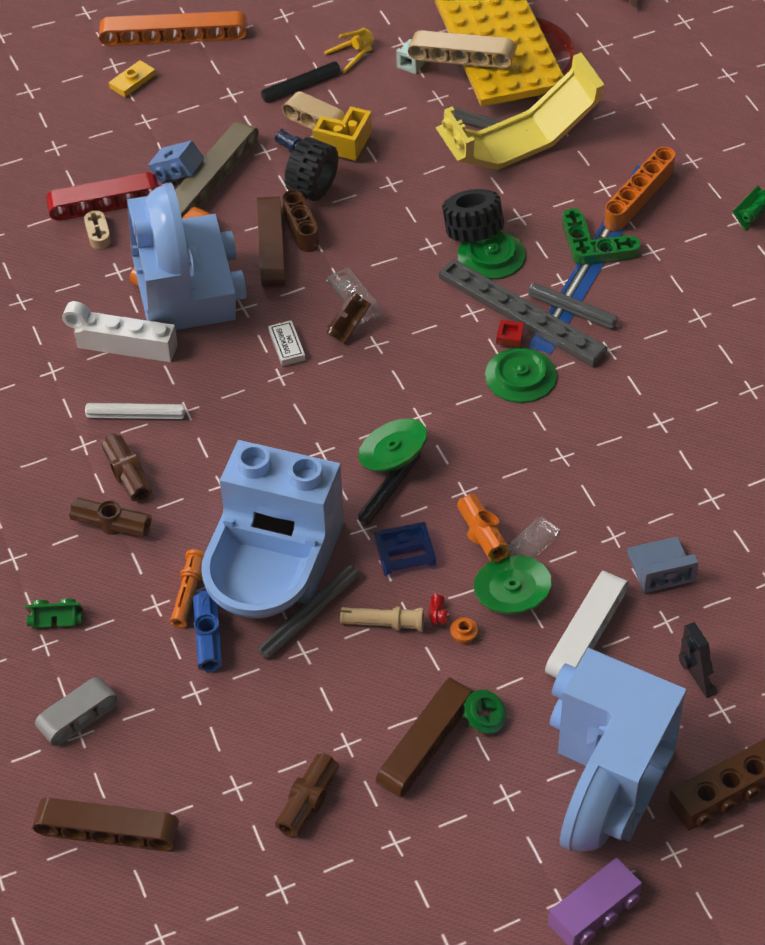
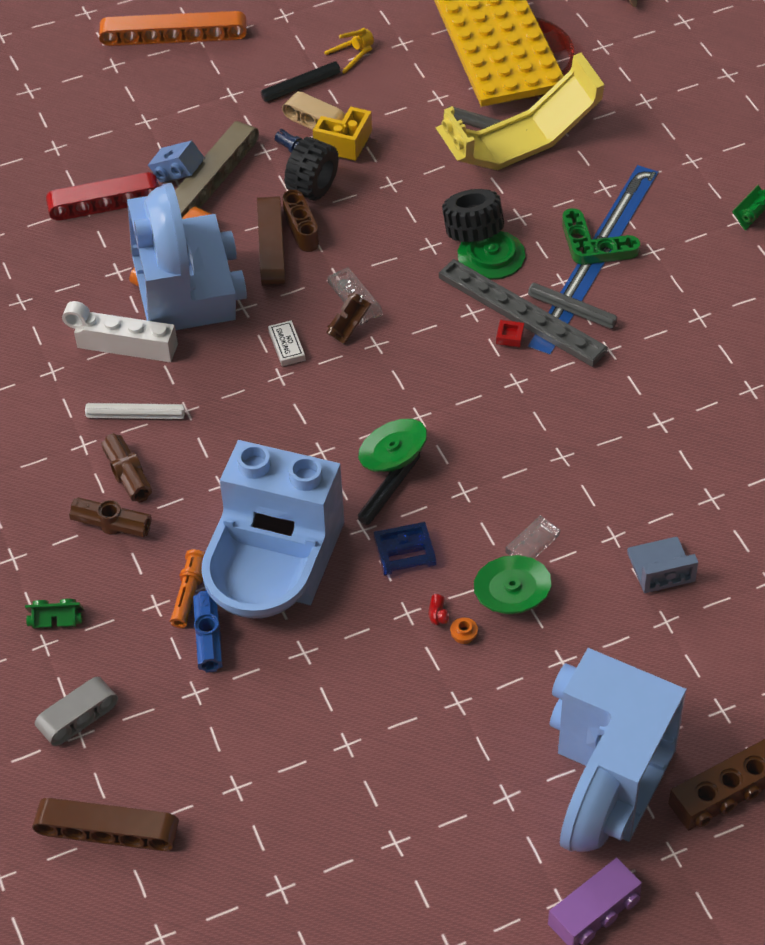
tan beam [84,211,111,249] -> none
yellow plate [109,60,156,97] -> none
dark grey axle [258,565,360,659] -> none
reddish brown piece [275,753,339,838] -> none
tan pin [340,606,424,632] -> none
reddish brown beam [375,678,474,797] -> none
light aqua brick [396,39,426,74] -> none
tan beam [408,31,517,68] -> none
orange piece [457,494,510,563] -> none
green gear [463,689,506,735] -> none
green piece [485,348,557,404] -> none
white beam [545,571,629,678] -> none
orange beam [604,147,675,231] -> none
black wing [679,622,717,698] -> none

